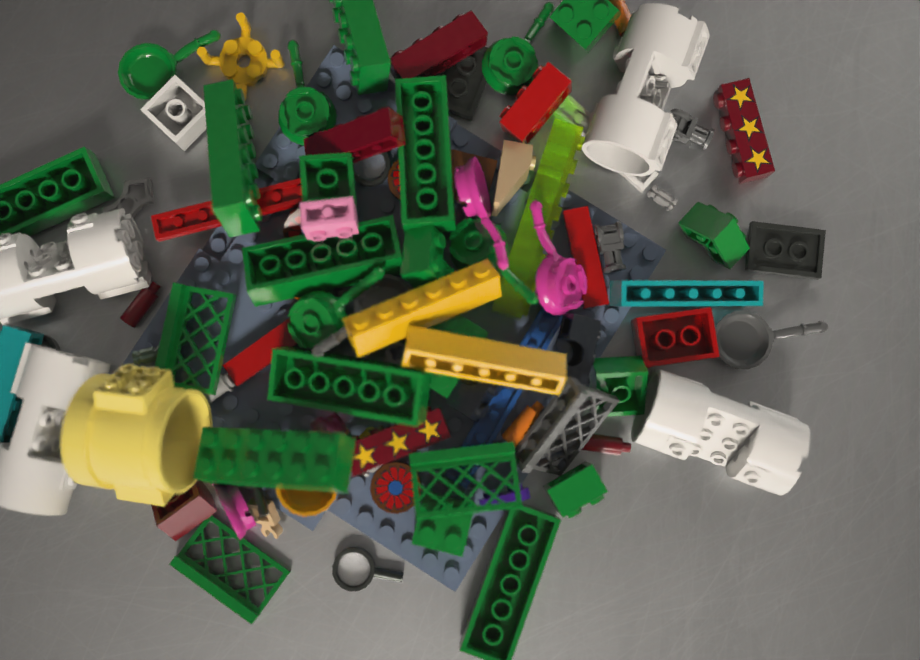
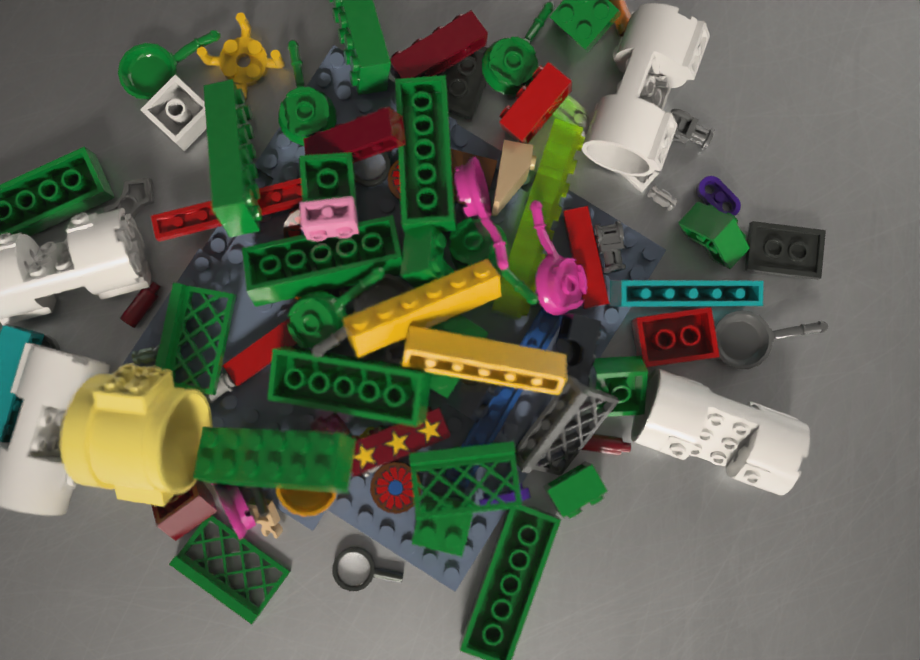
orange cylinder [501,400,544,448] -> none
dark red brick [713,78,775,184] -> none
none -> dark purple plate [697,176,741,216]

